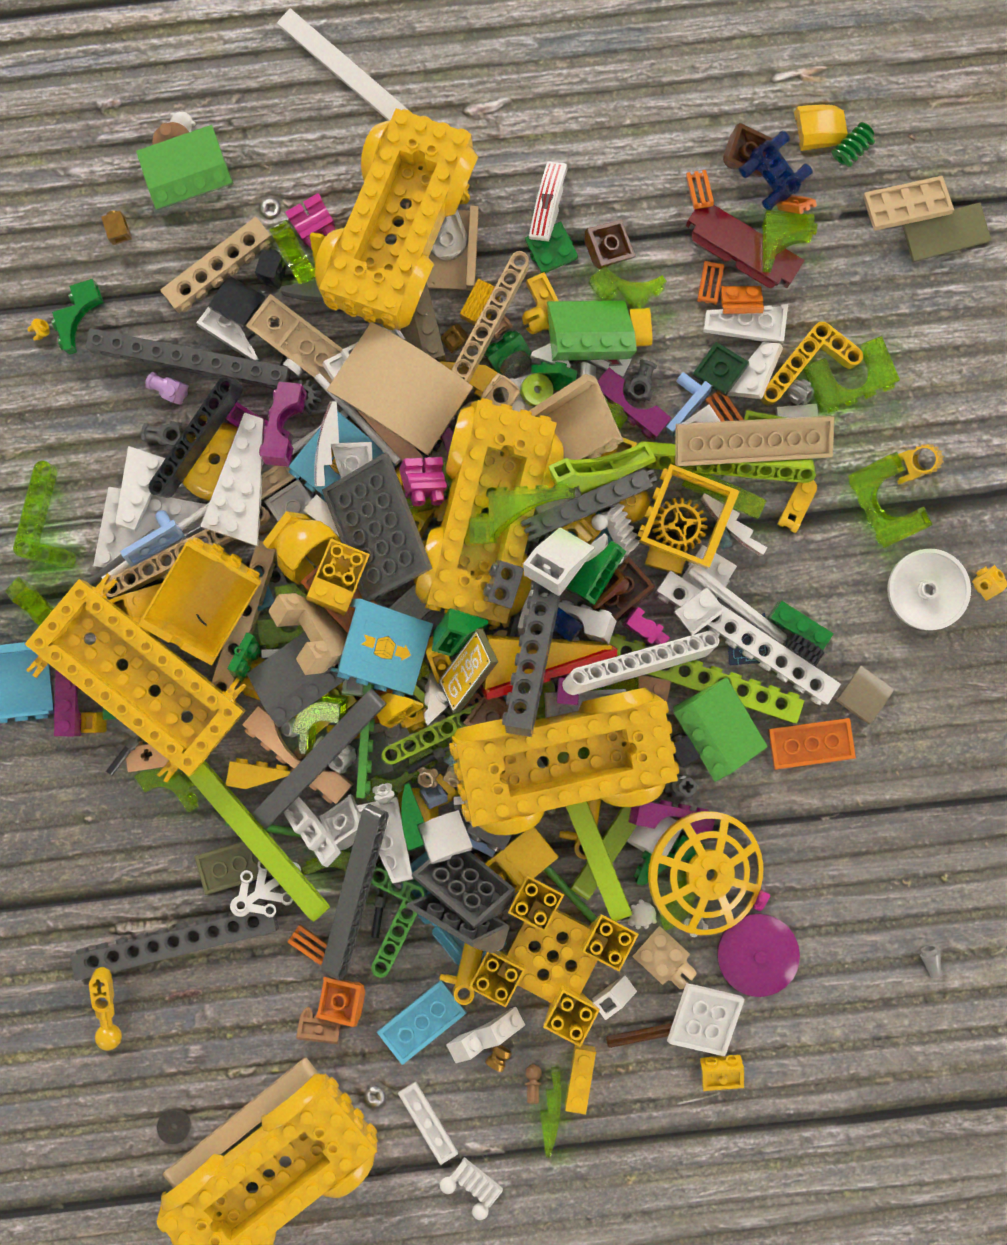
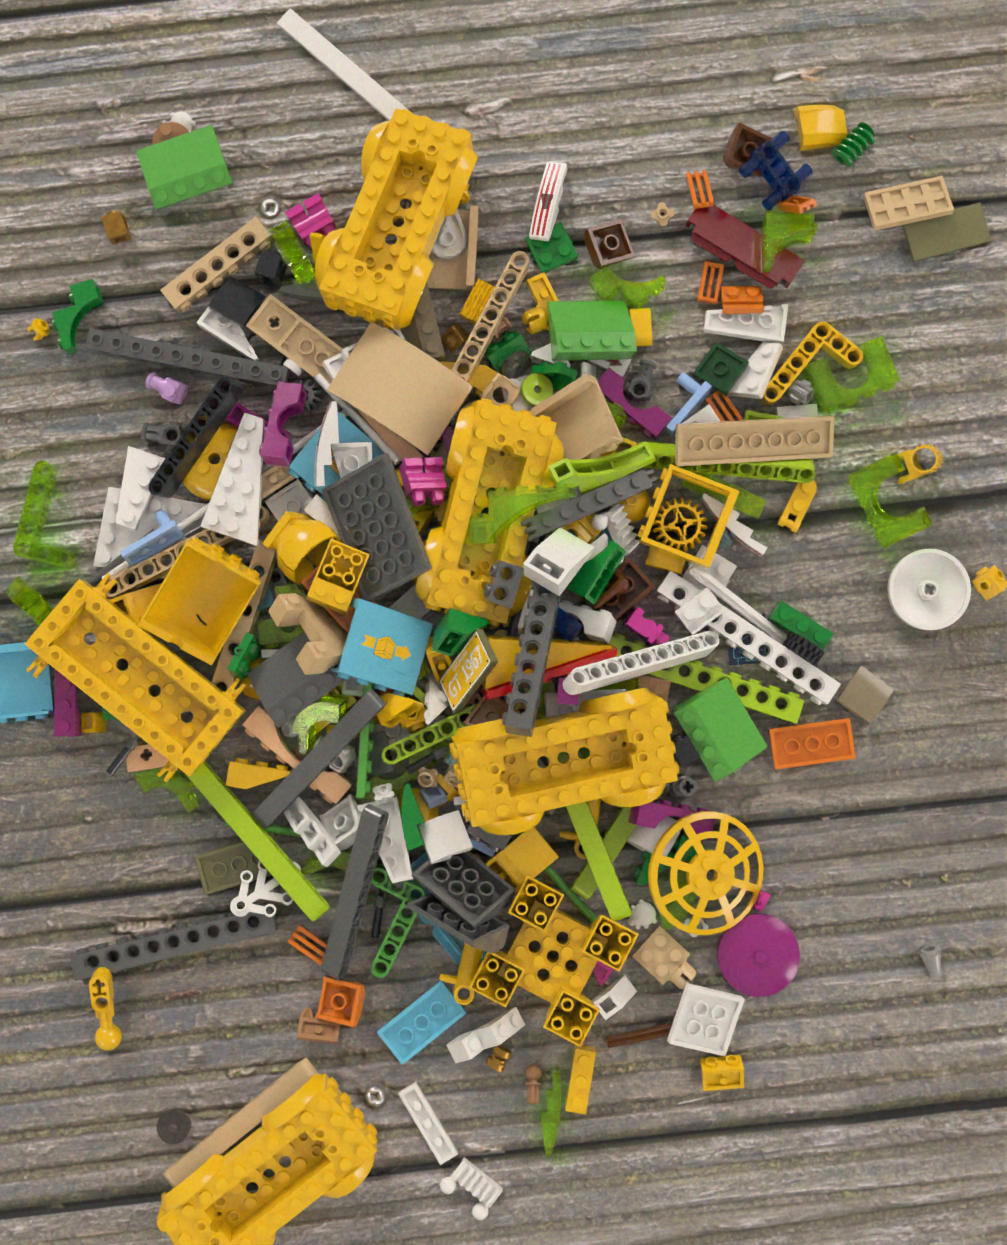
none -> dark pink tile [593,961,614,986]
none -> tan plate [651,202,675,226]

